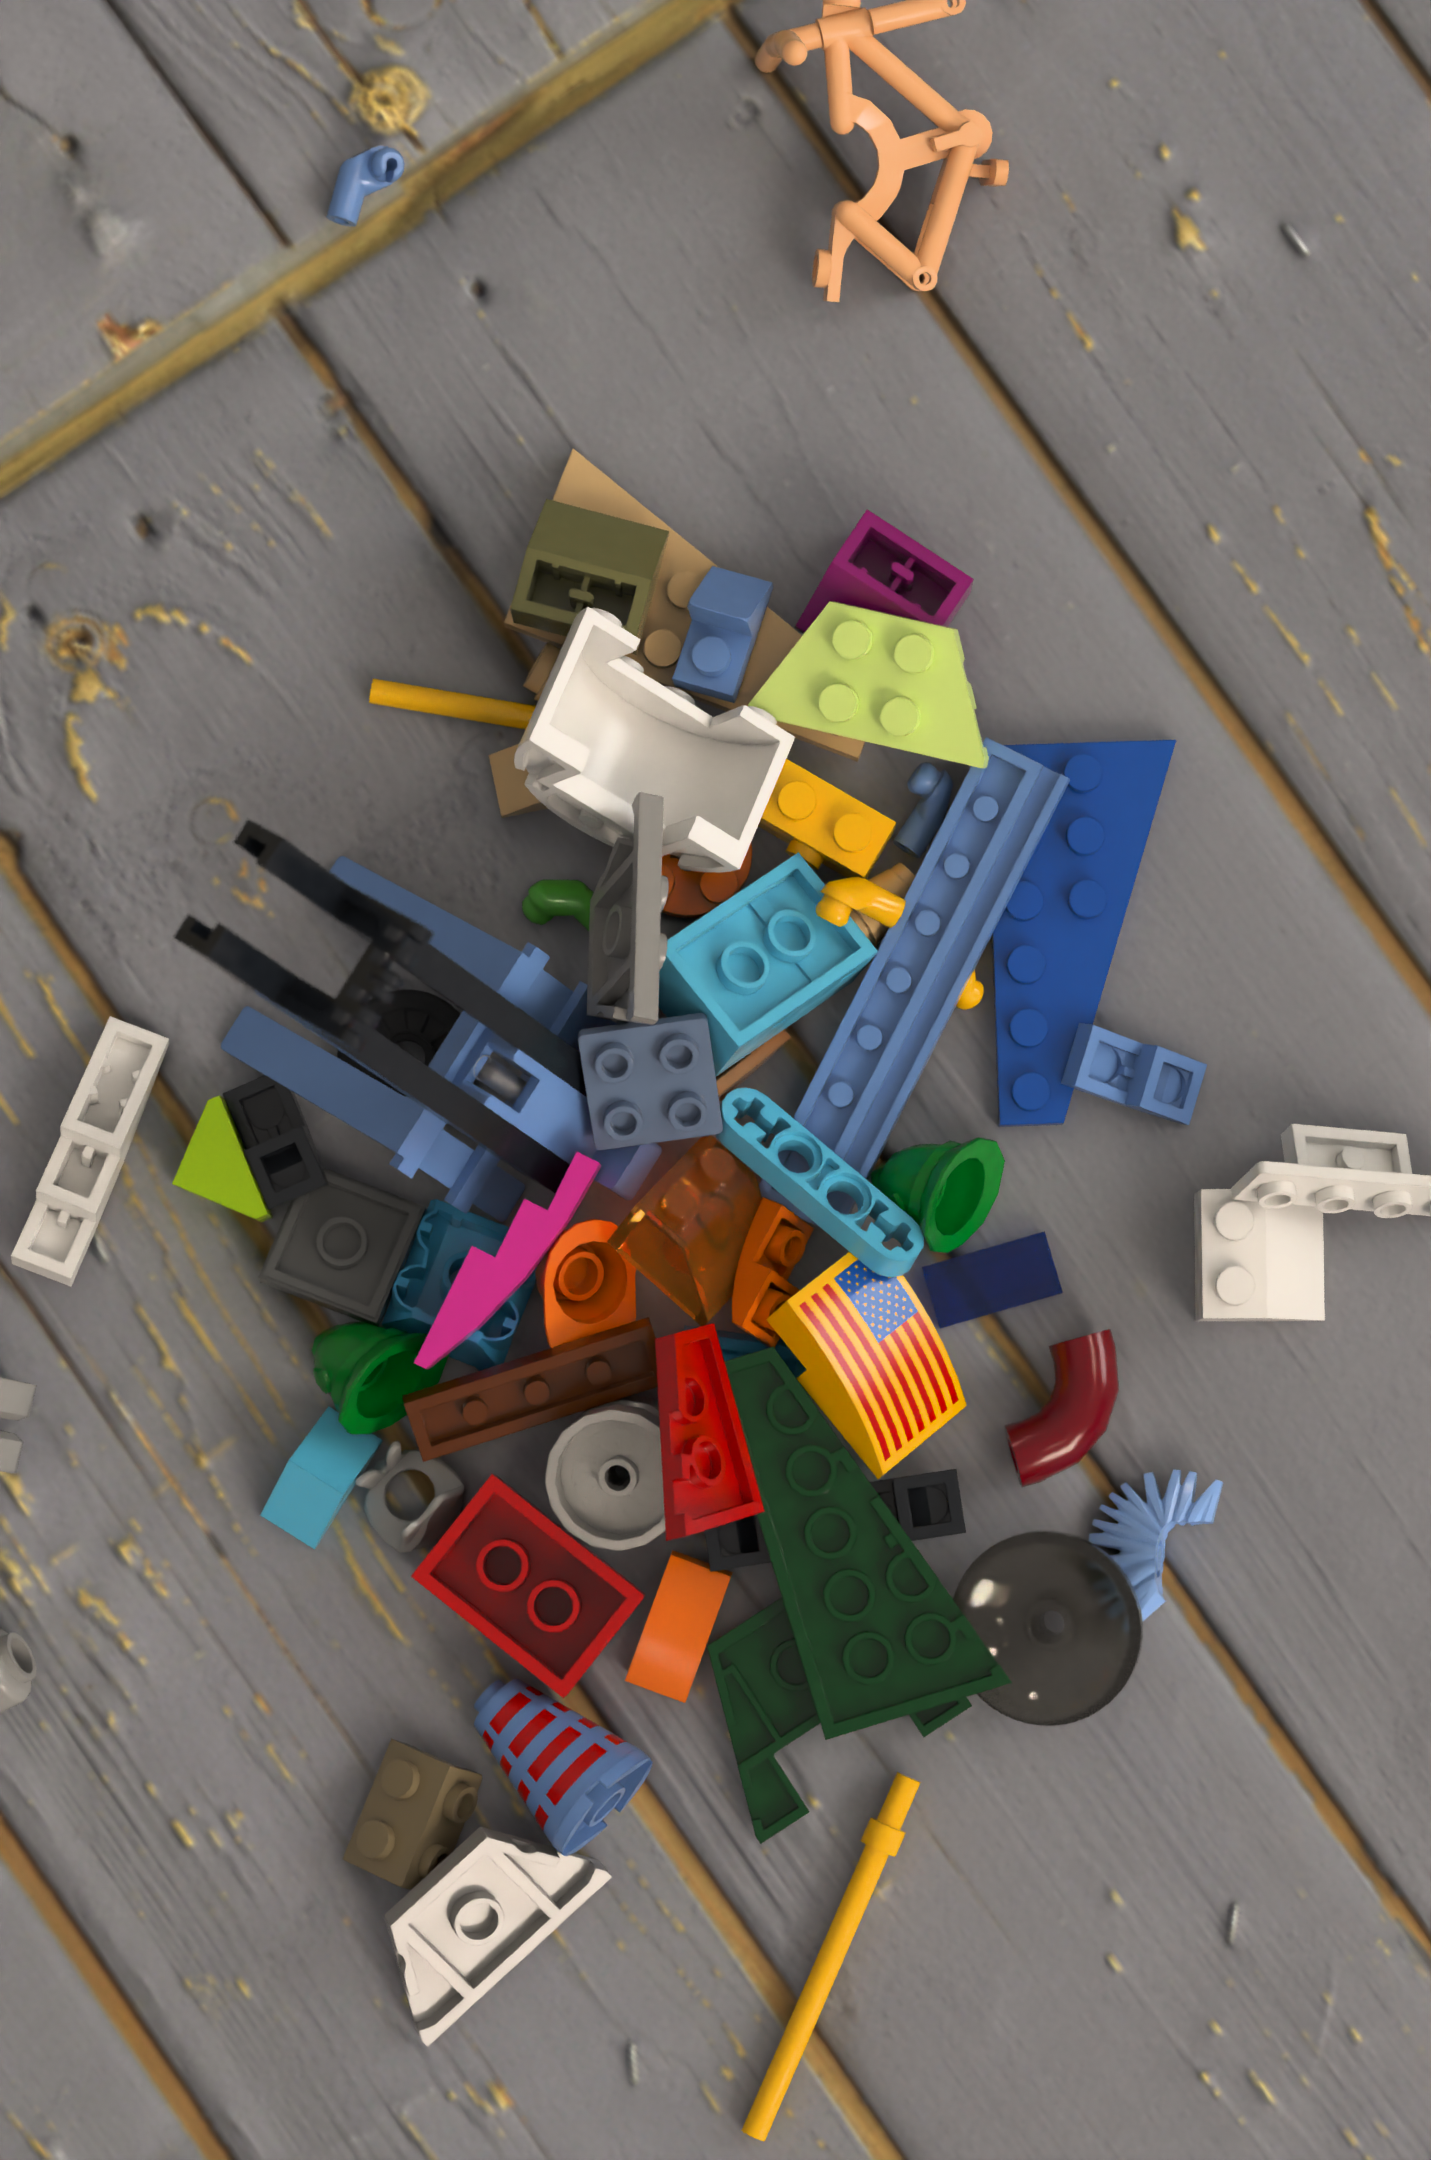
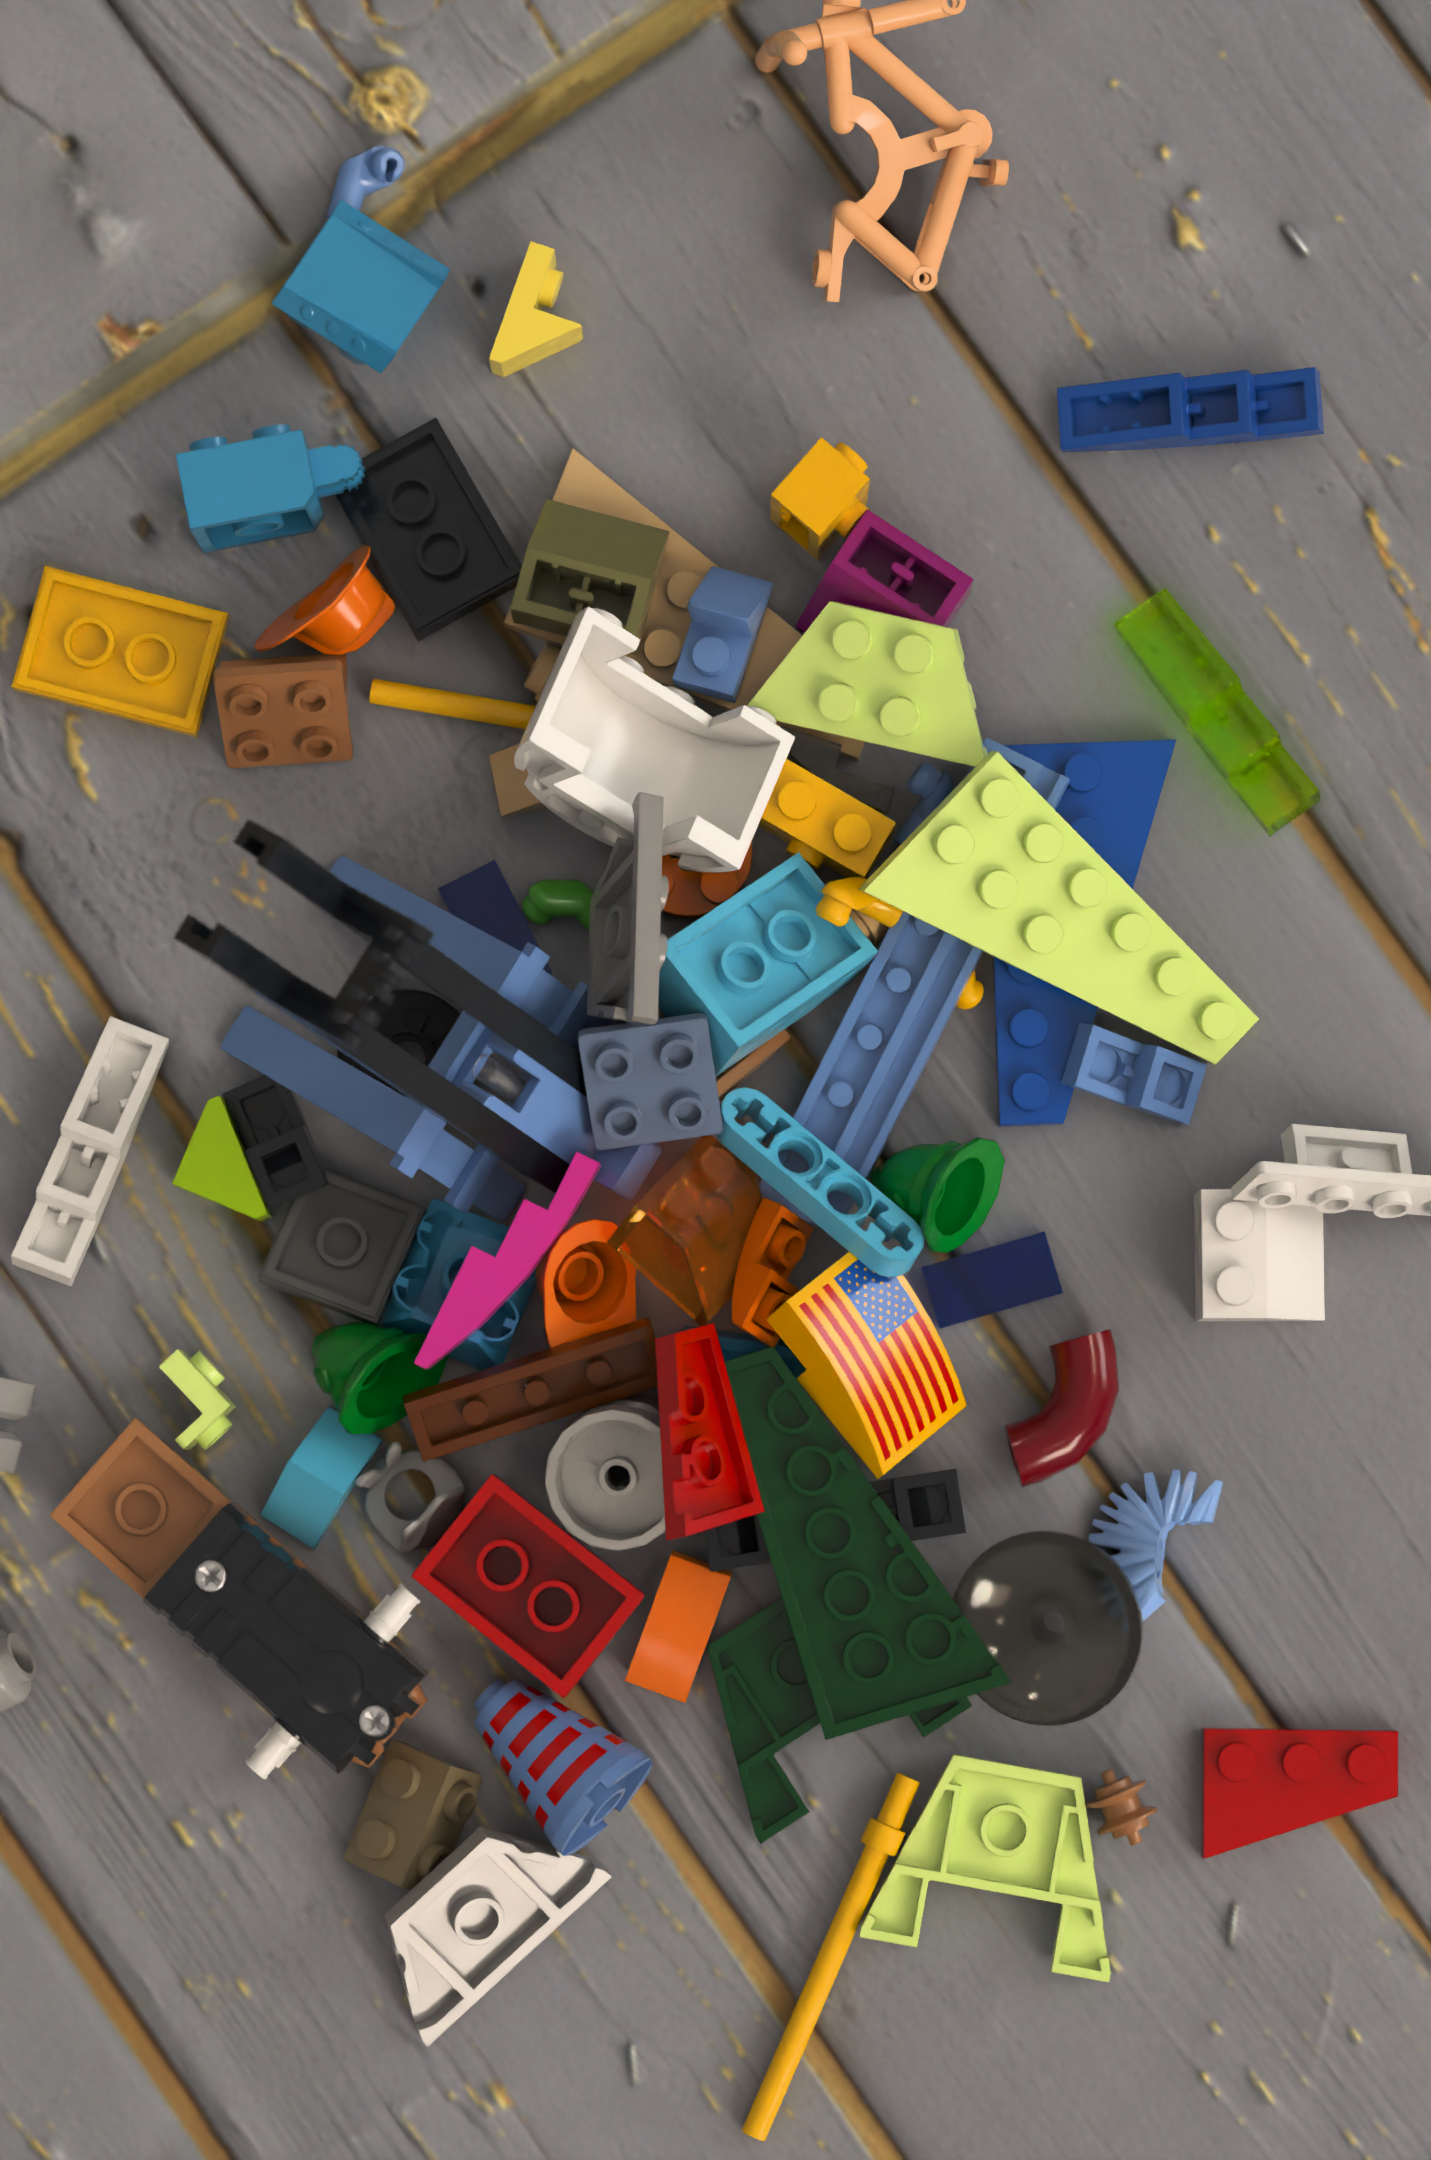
none -> yellow tile [11,566,230,737]
none -> piece [49,1418,429,1780]
none -> yellowish green bracket [159,1349,237,1450]
none -> dark azure hinge [176,424,365,553]
none -> medium nougat bracket [214,653,353,768]
none -> orange piece [254,545,395,655]
none -> dark azure slope [271,200,450,374]
none -> black tile [335,418,522,641]
none -> clear blue tile [438,860,553,975]
none -> light yellow slope [489,241,583,377]
none -> yellow brick [770,437,870,560]
none -> clear smoke slope [781,726,895,817]
none -> yellowish green wing [858,750,1259,1065]
none -> yellowish green wing [859,1754,1111,1982]
none -> blue slope [1057,367,1324,452]
none -> medium nougat wheel [1085,1769,1158,1846]
none -> clear neon green slope [1114,588,1321,837]
none -> red wing [1201,1728,1398,1859]

